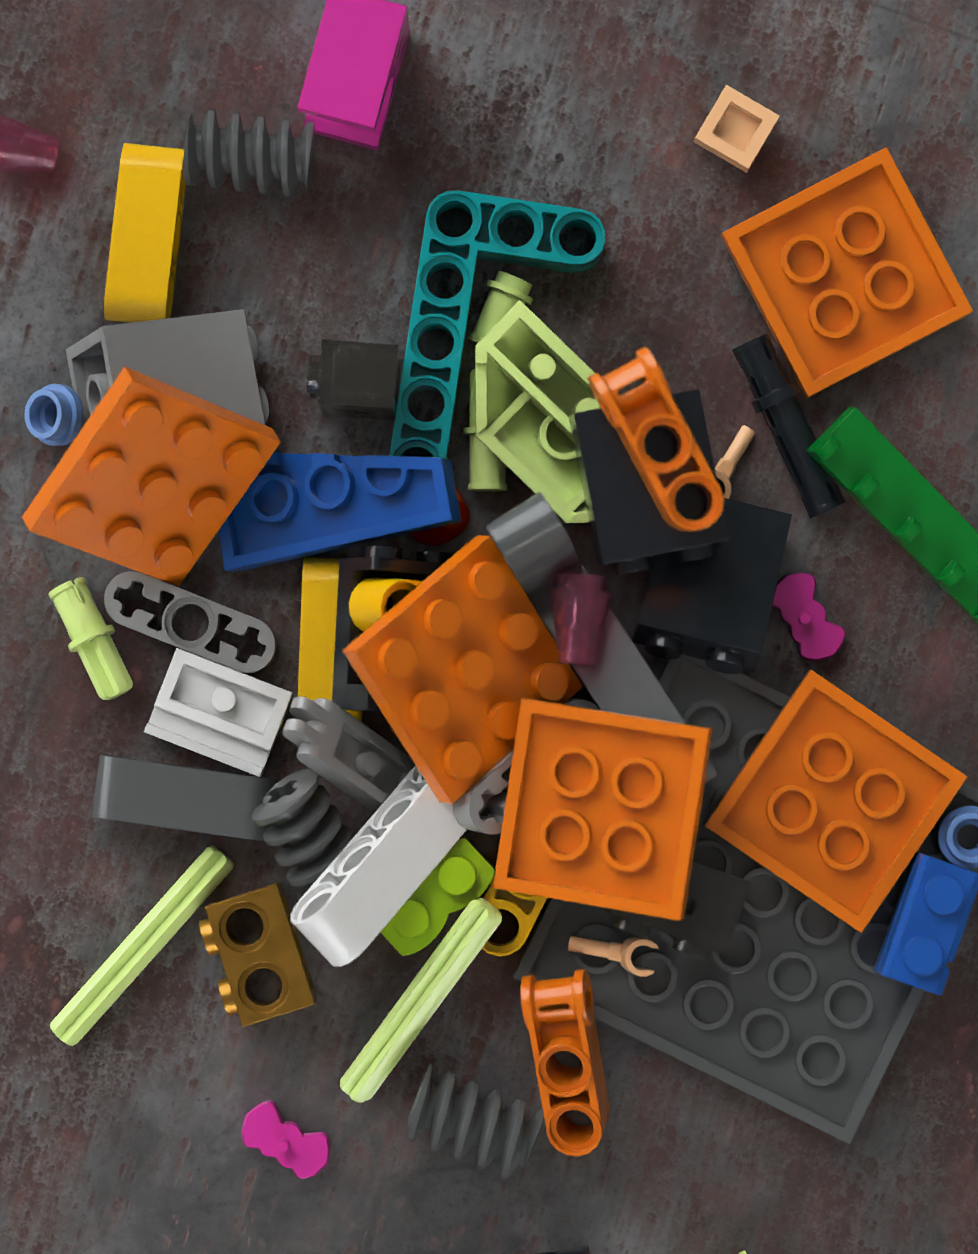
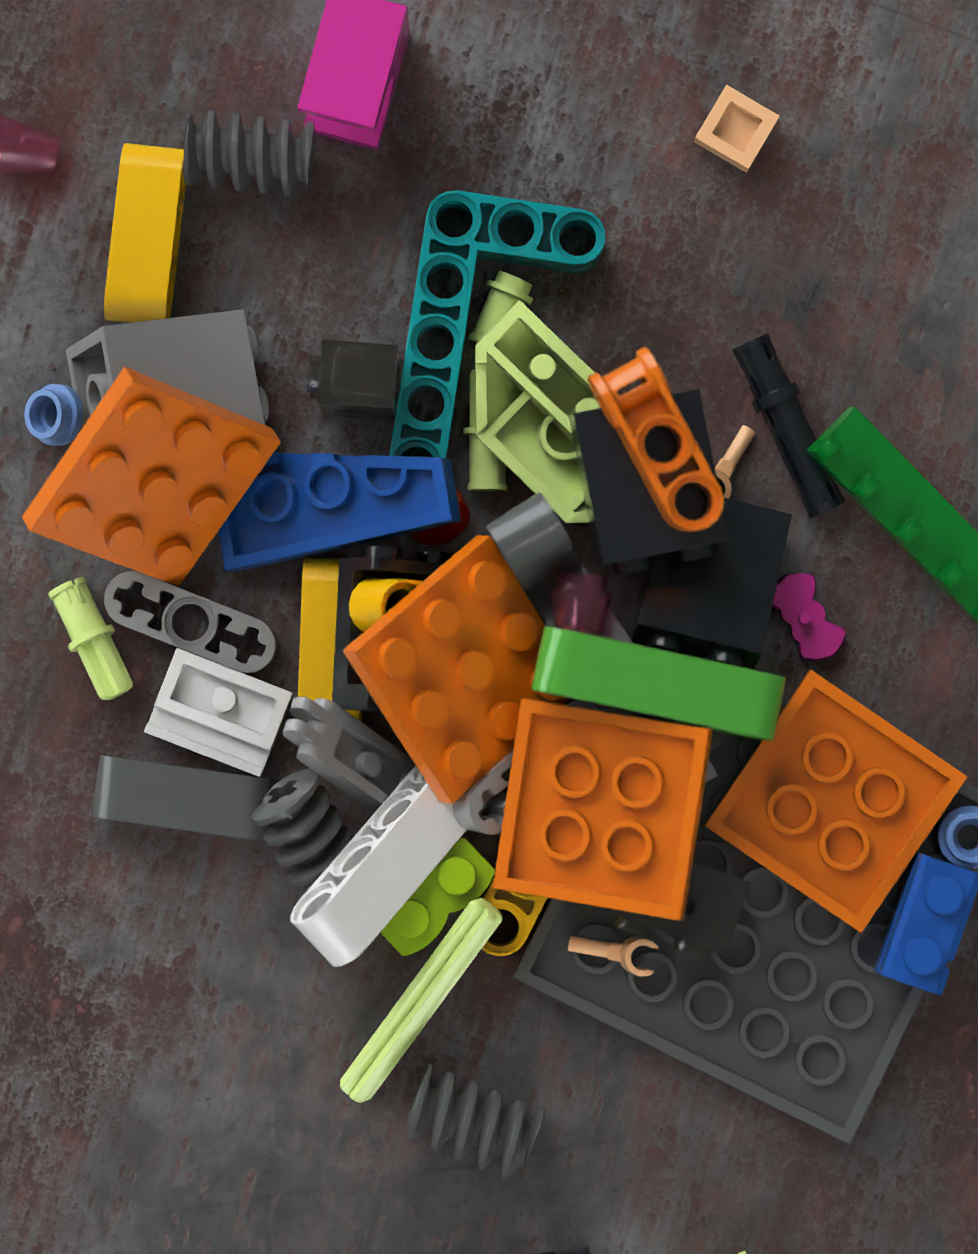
yellowish green axle [50,845,234,1046] -> none
pearl gold brick [199,881,318,1027] -> none
dark pink piece [241,1100,331,1179] -> none
orange piece [521,969,610,1156] -> none
orange plate [720,147,973,399] -> none
none -> bright green beam [531,626,786,741]

